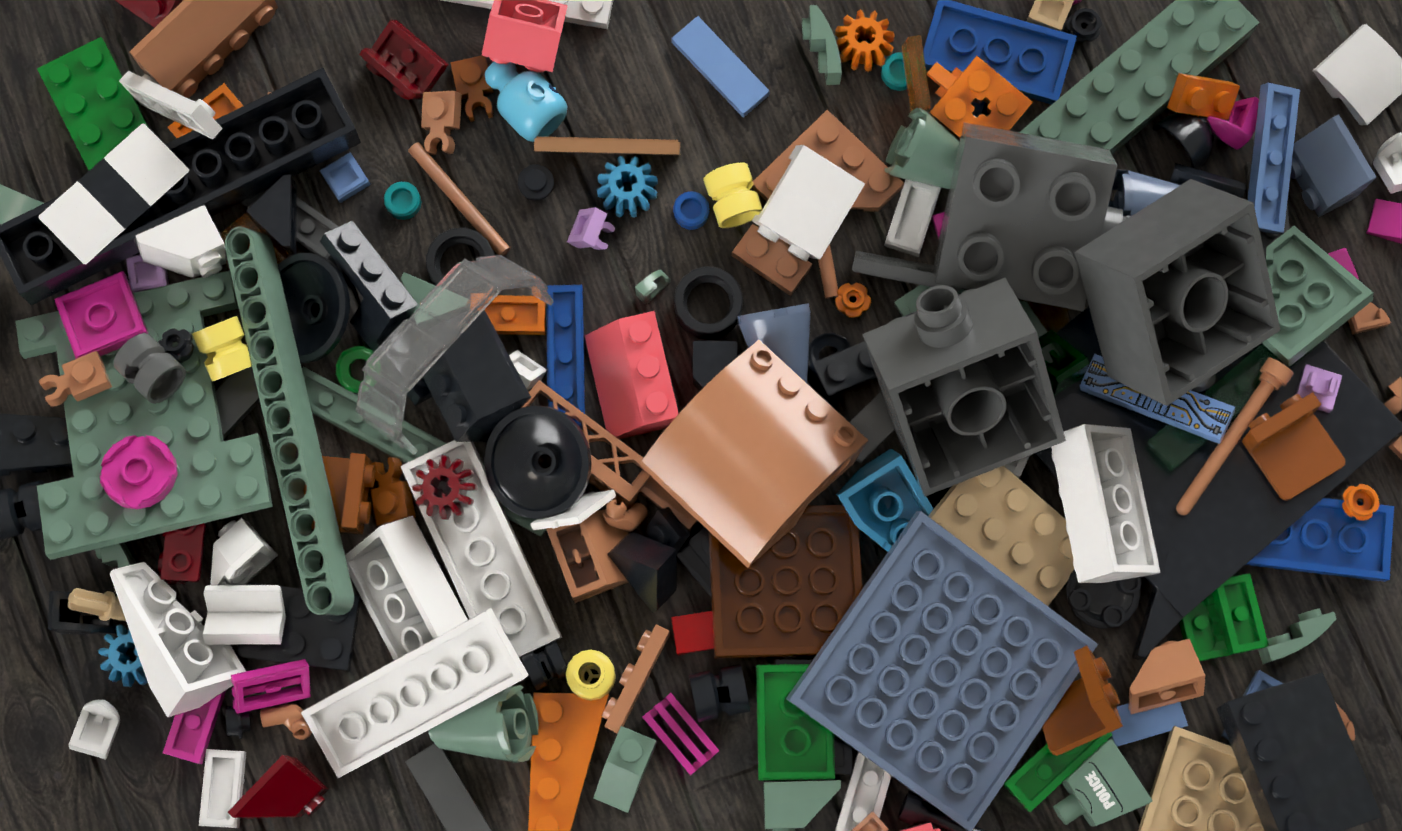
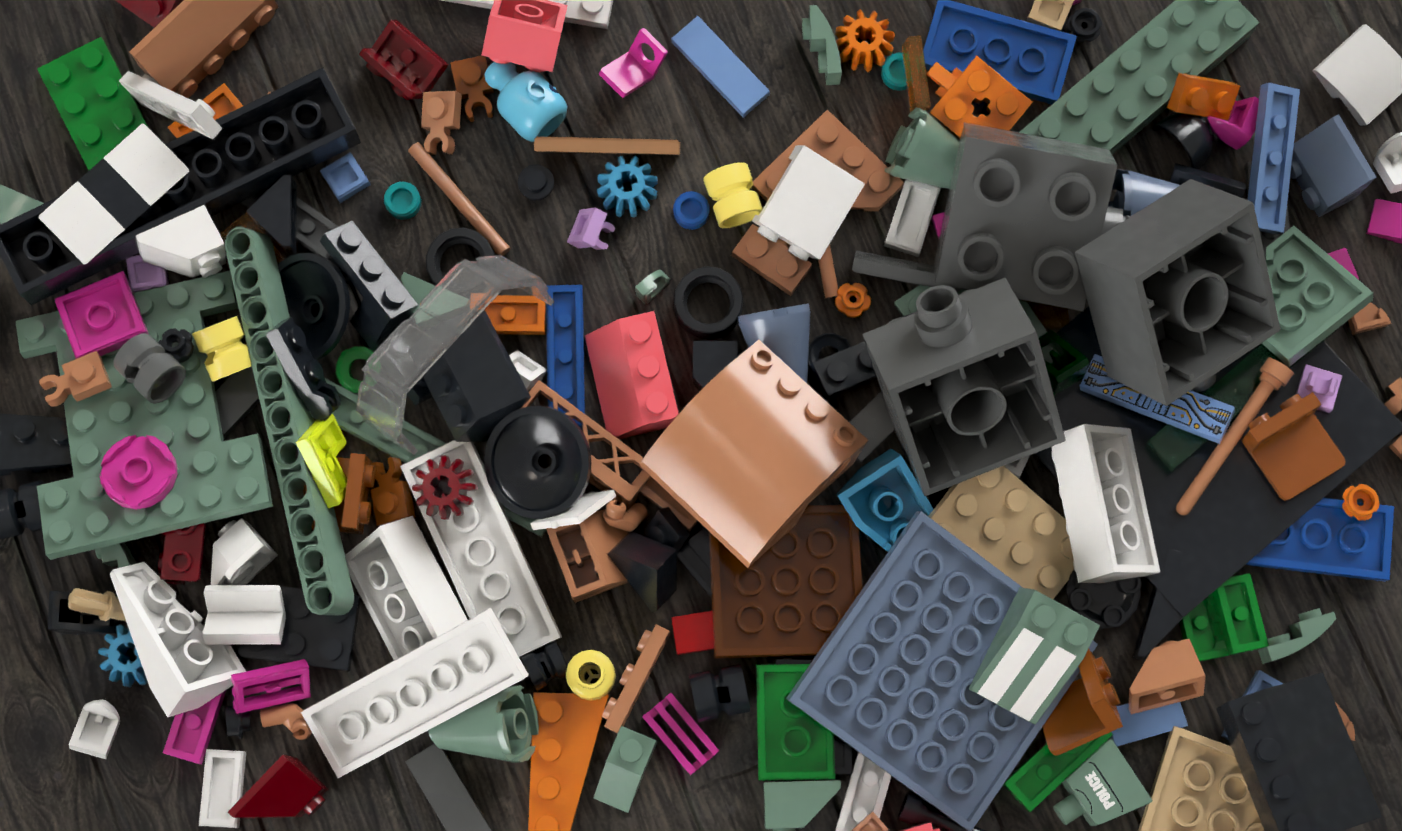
none -> black hinge [266,317,341,421]
none -> neon yellow tile [296,413,347,508]
none -> dark pink bracket [599,28,668,98]
none -> sand green slope [969,587,1100,725]

